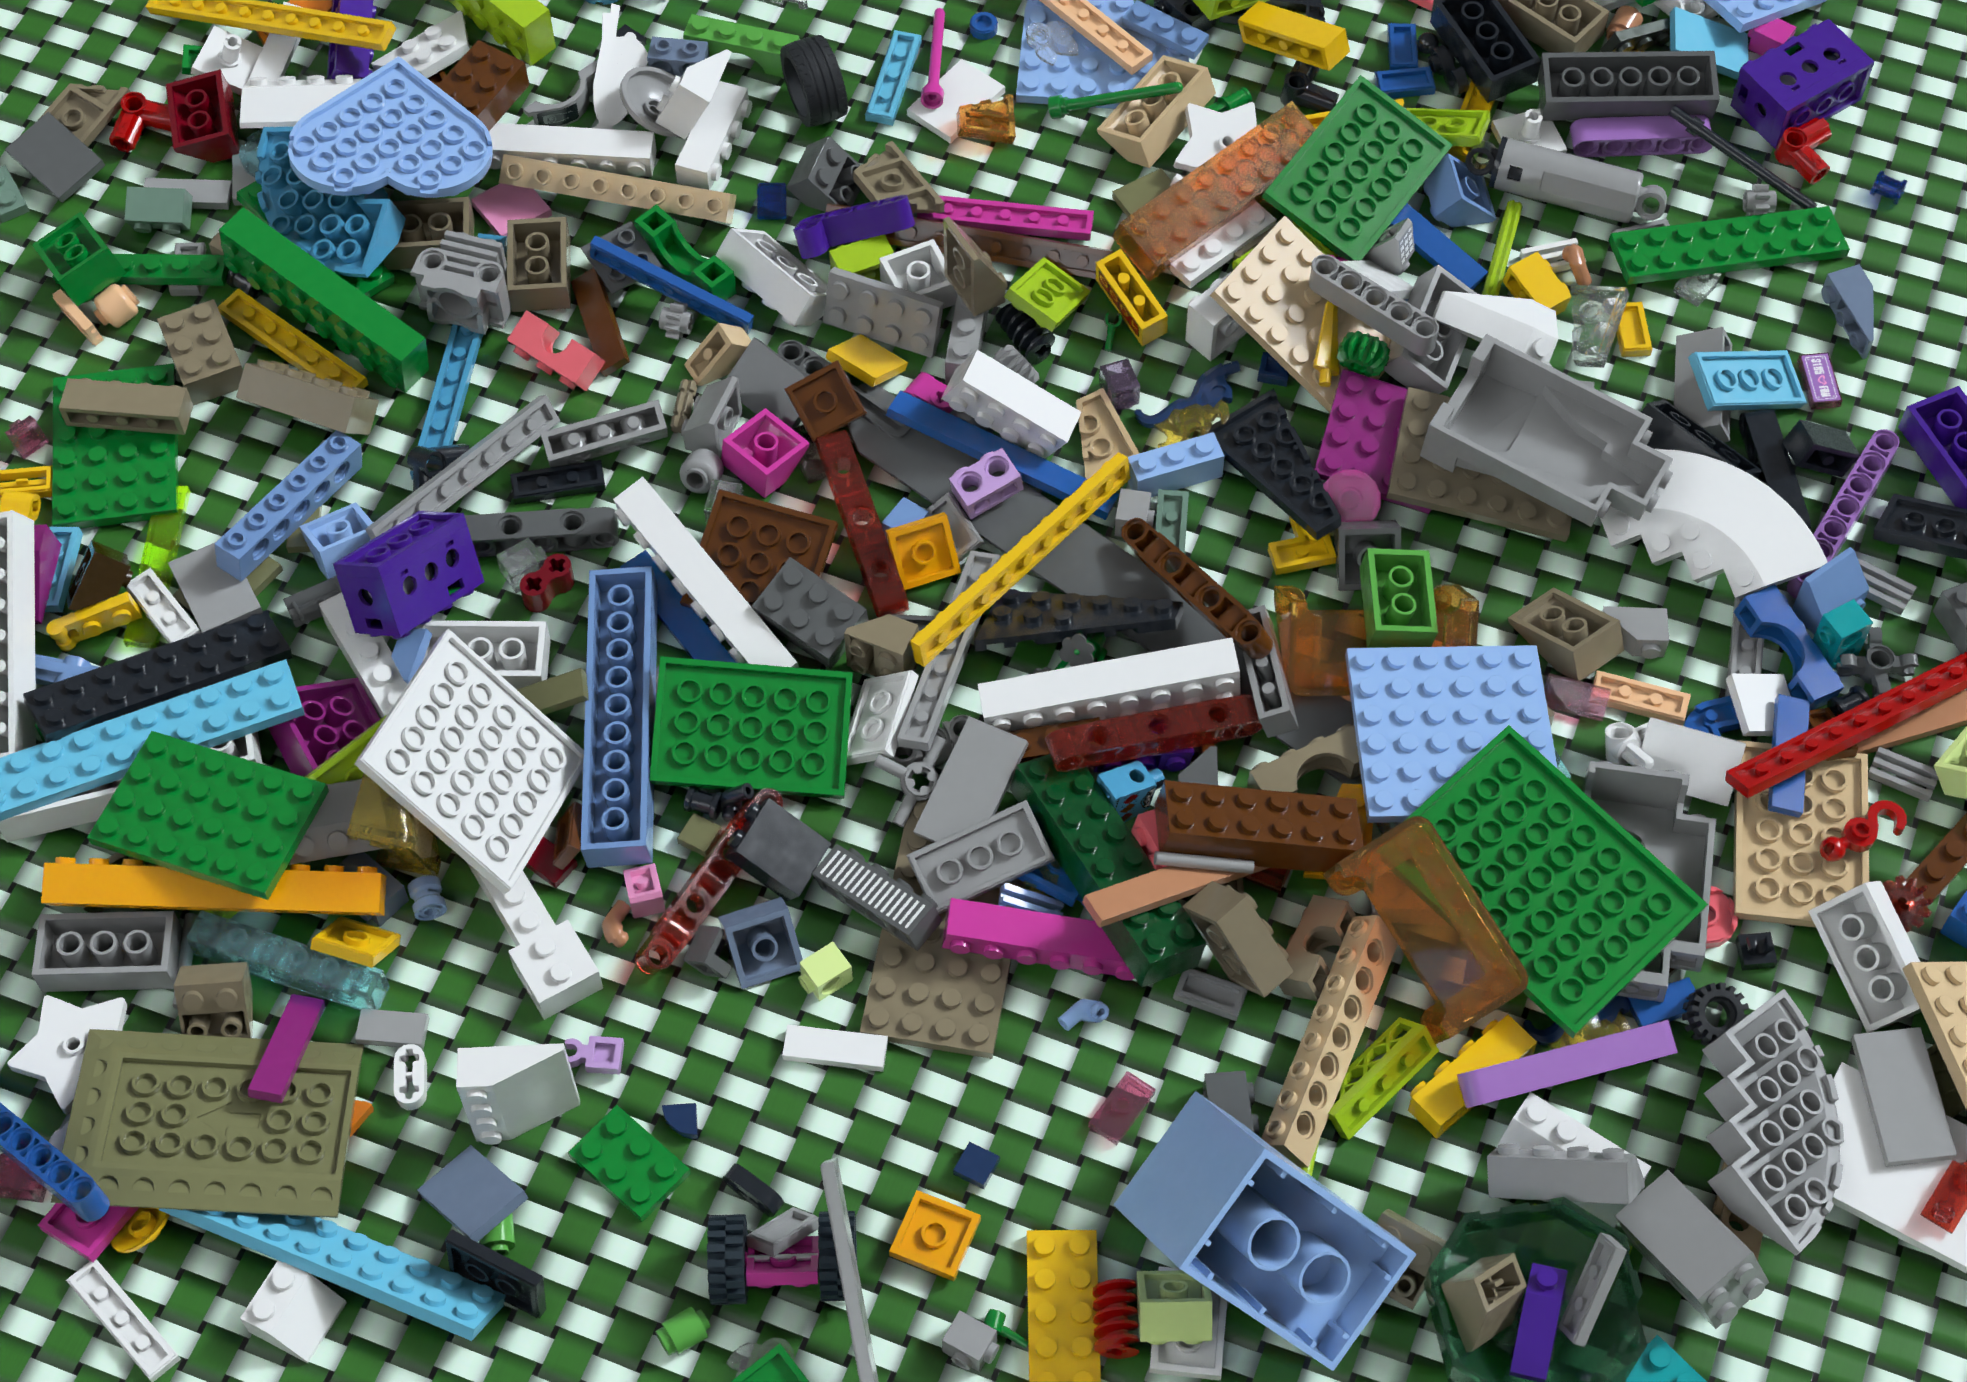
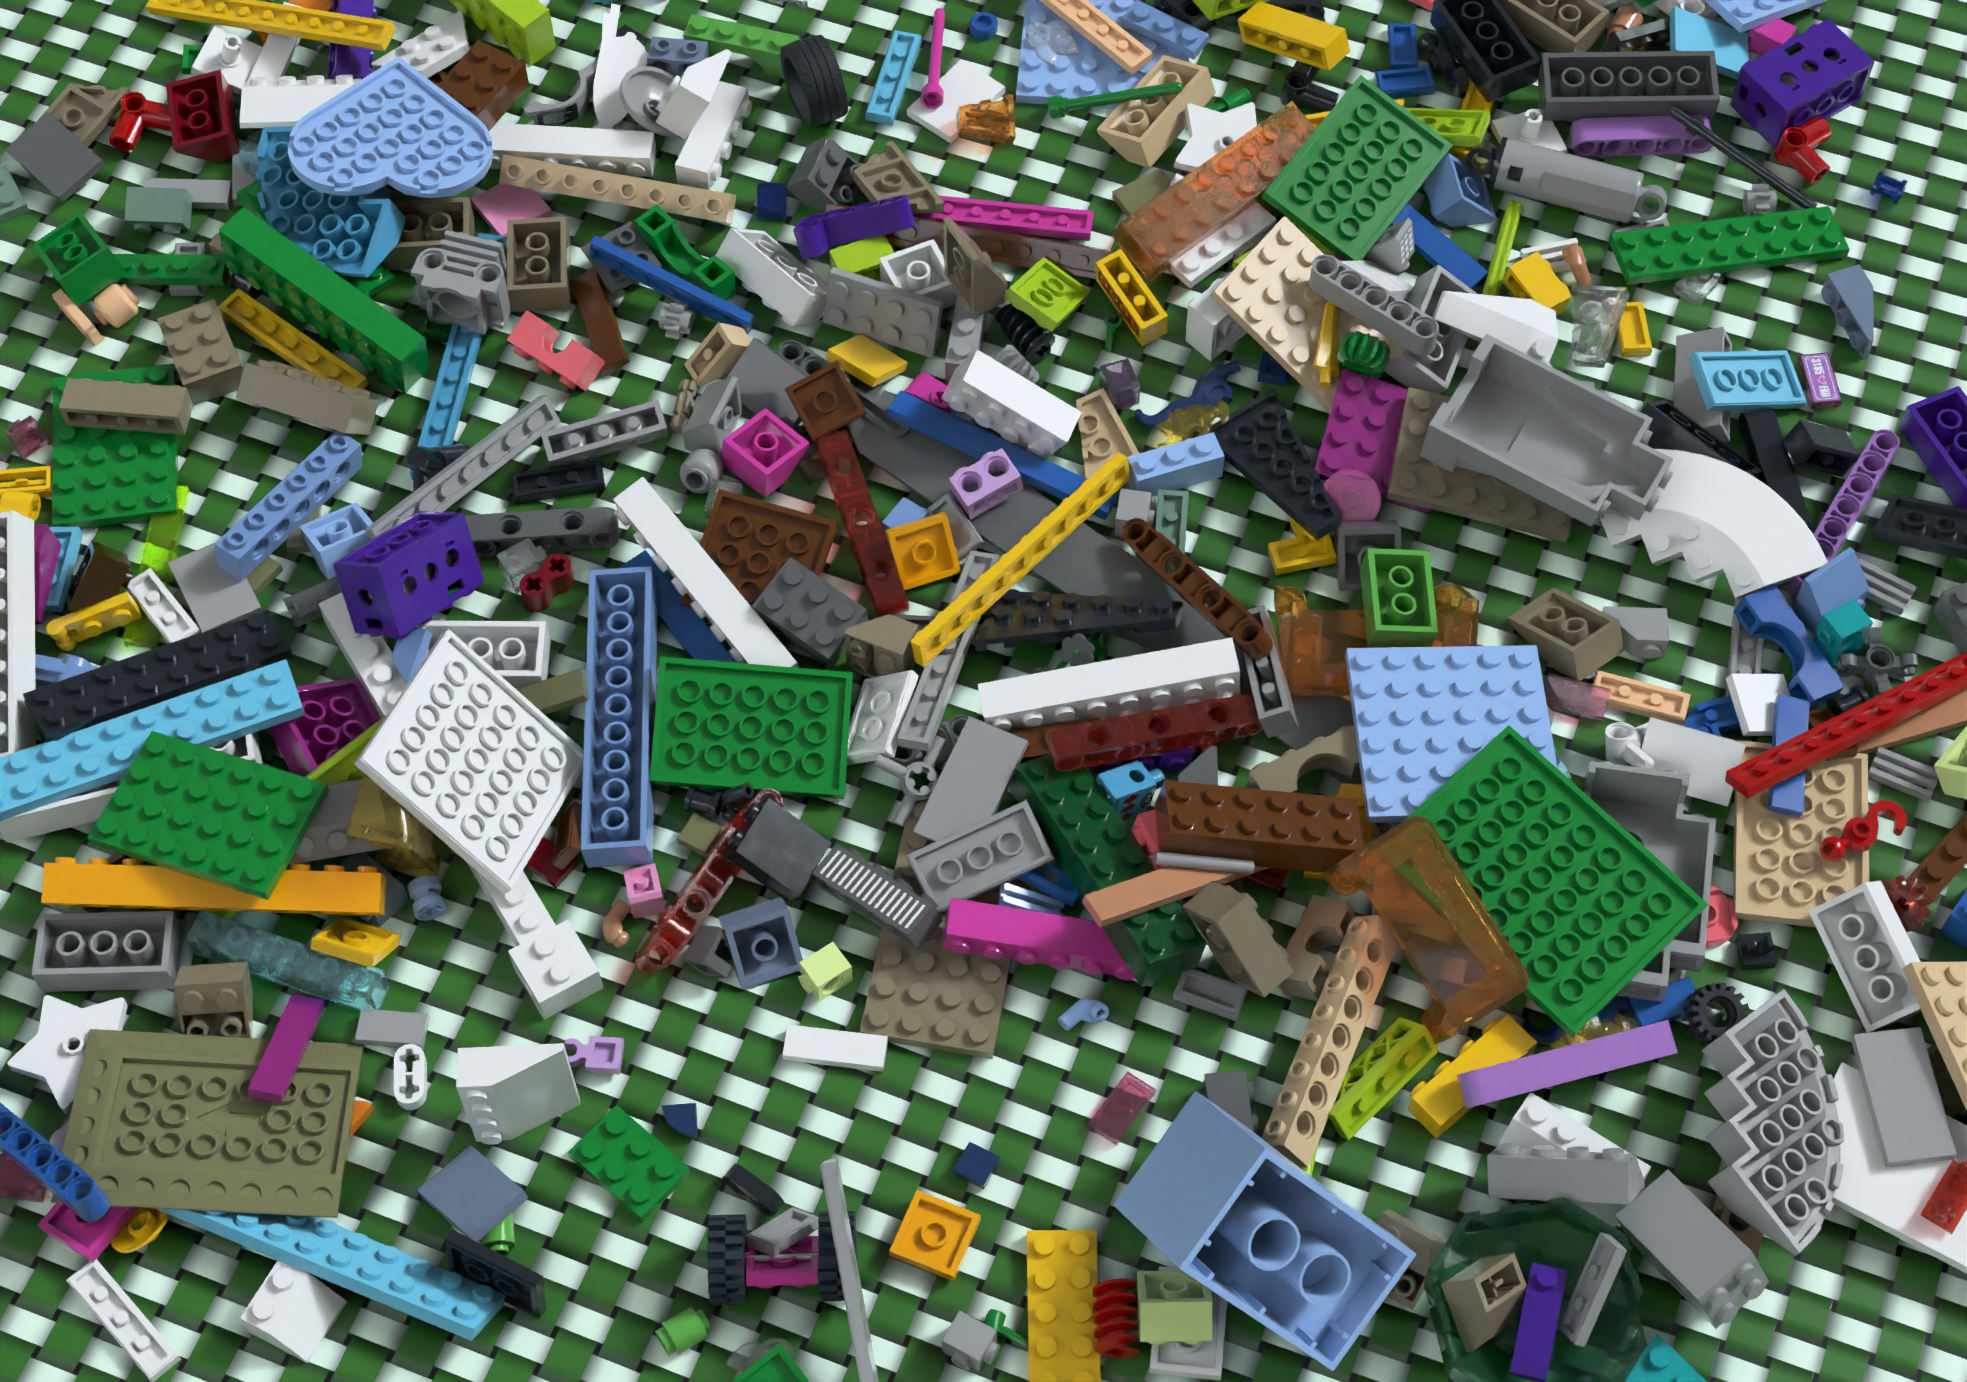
none -> green tile [419,311,452,343]

